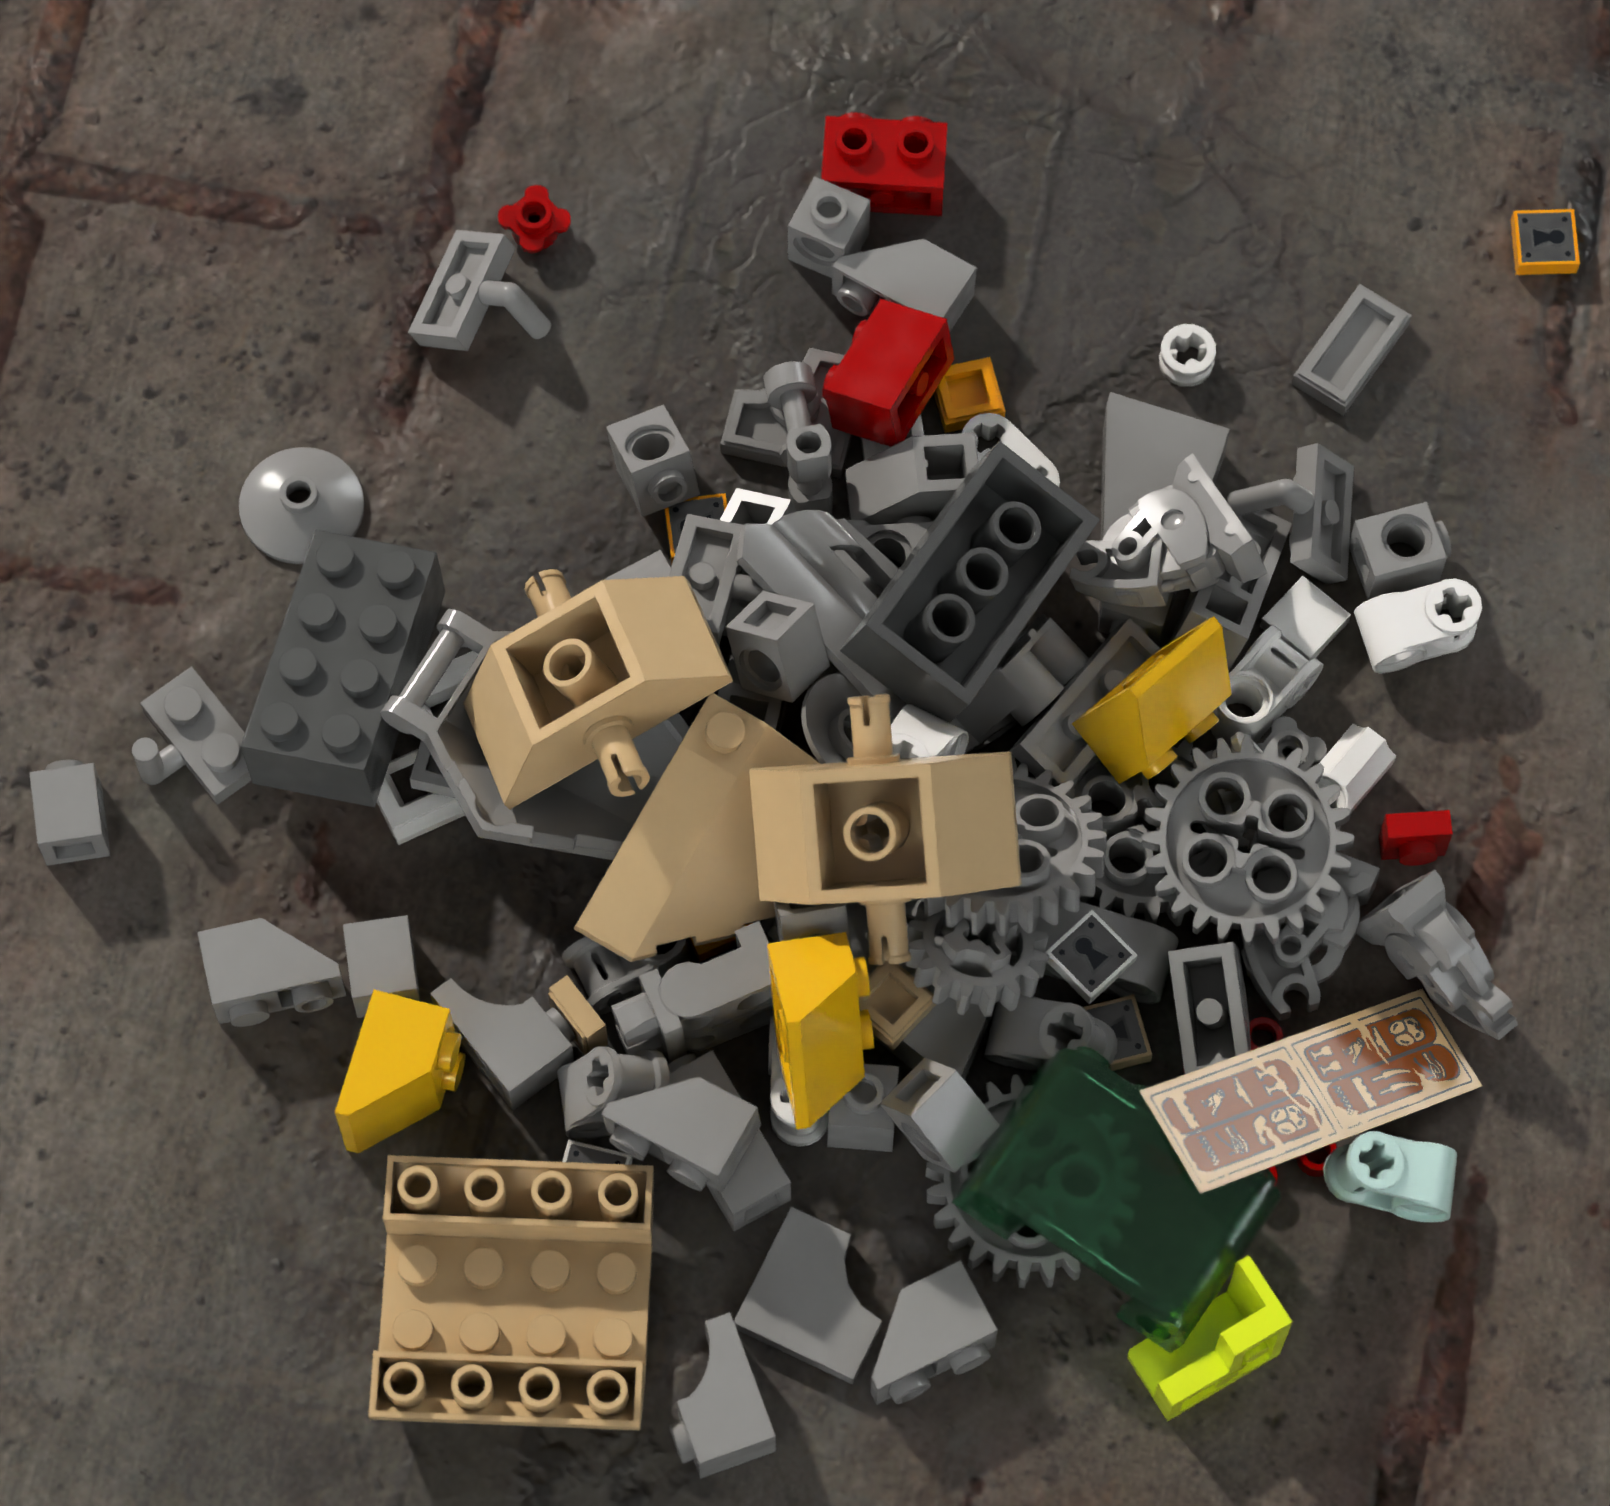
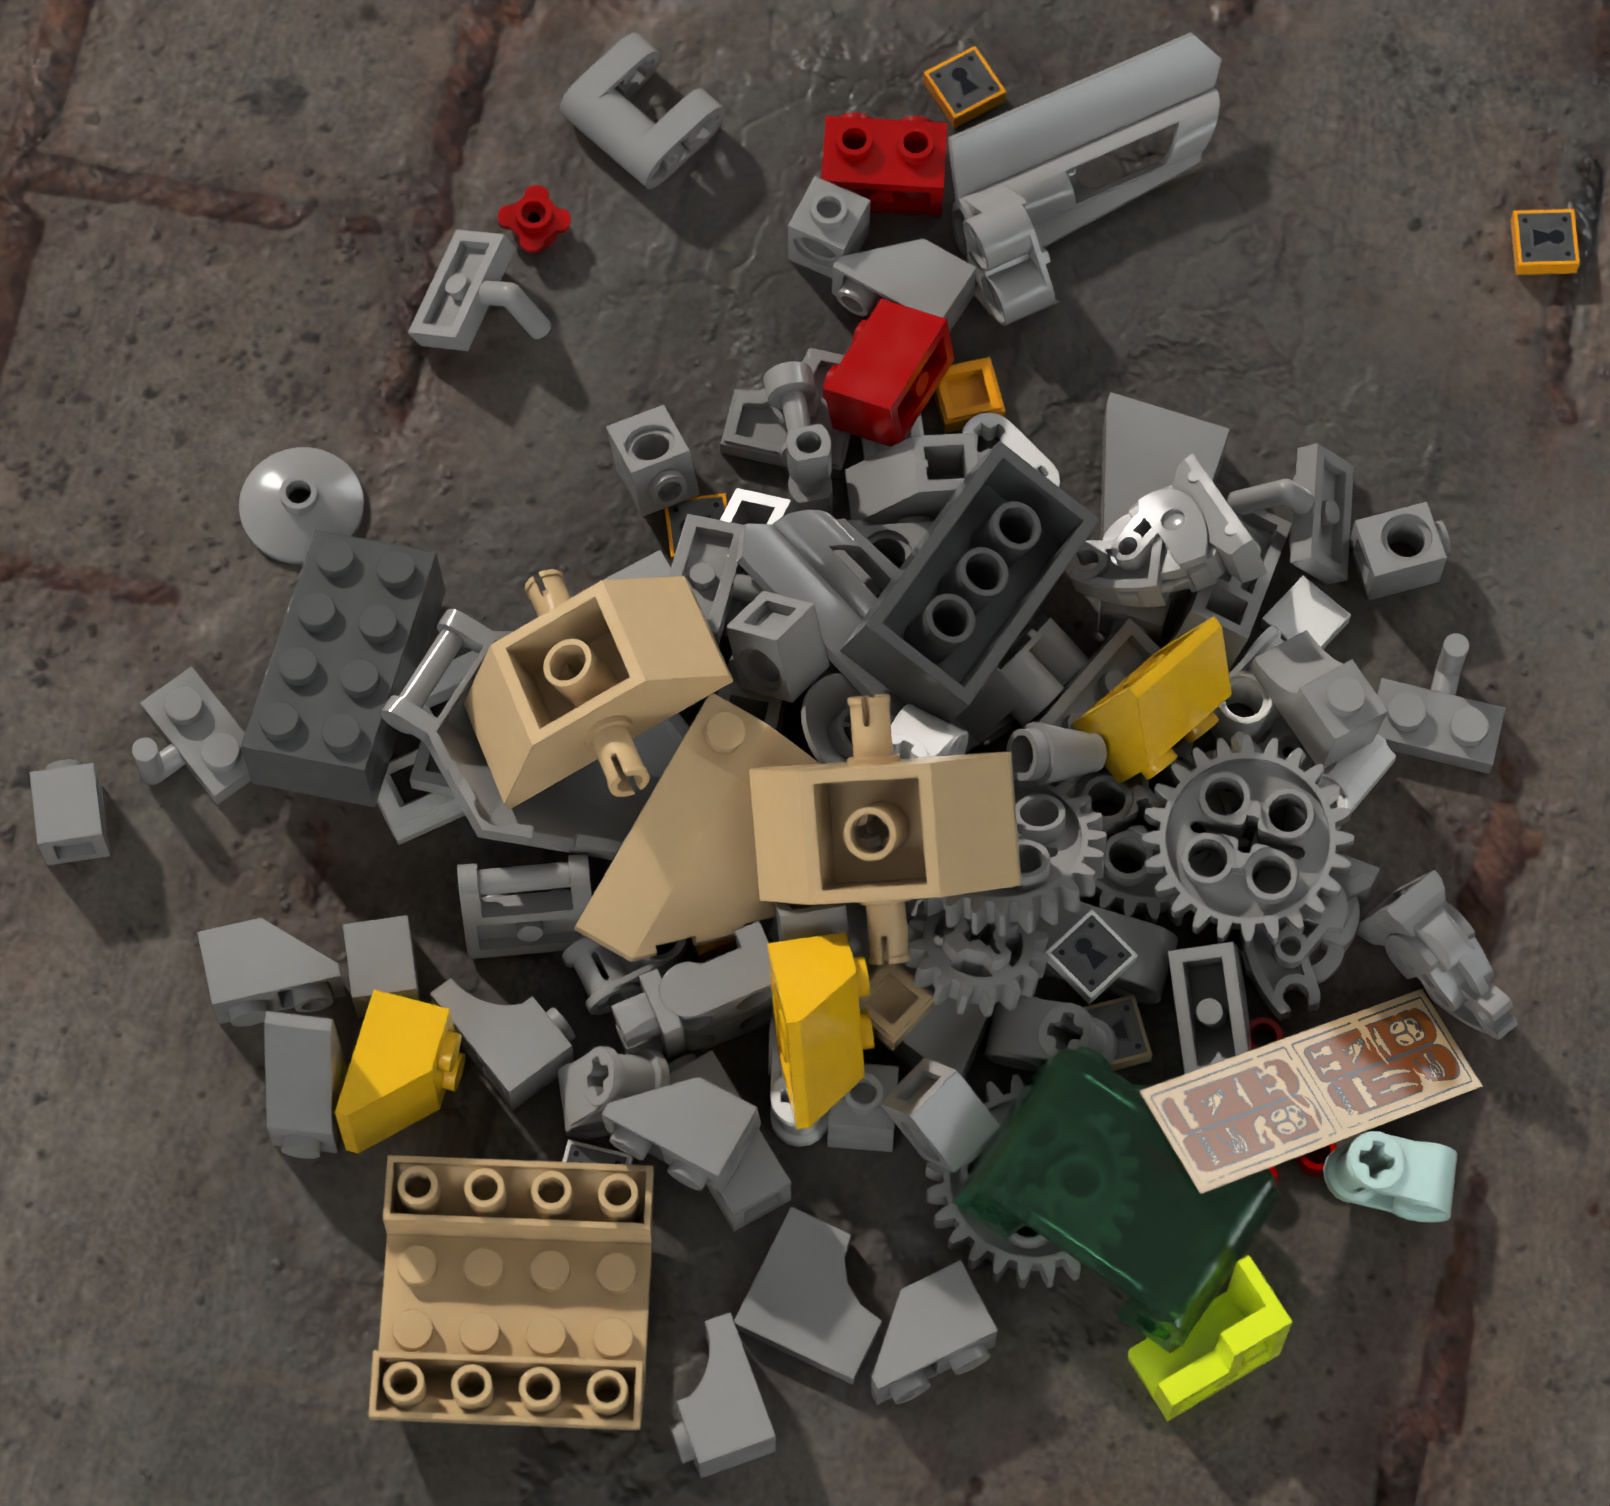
tan tile [548,975,608,1055] -> none
white bush [1159,324,1216,387] -> none
light grey tile [1292,284,1412,416] -> none
white piece [1354,578,1482,673] -> none
red plate [1378,810,1453,866] -> none
none -> light grey slope [264,1011,348,1159]
none -> light grey plate [457,853,592,959]
none -> light grey connector [559,33,726,189]
none -> tile [923,46,1006,128]
none -> light grey panel [948,33,1222,326]
none -> light grey cone [1006,722,1107,787]
none -> light grey arch [1250,630,1388,769]
none -> light grey plate [1377,633,1506,774]

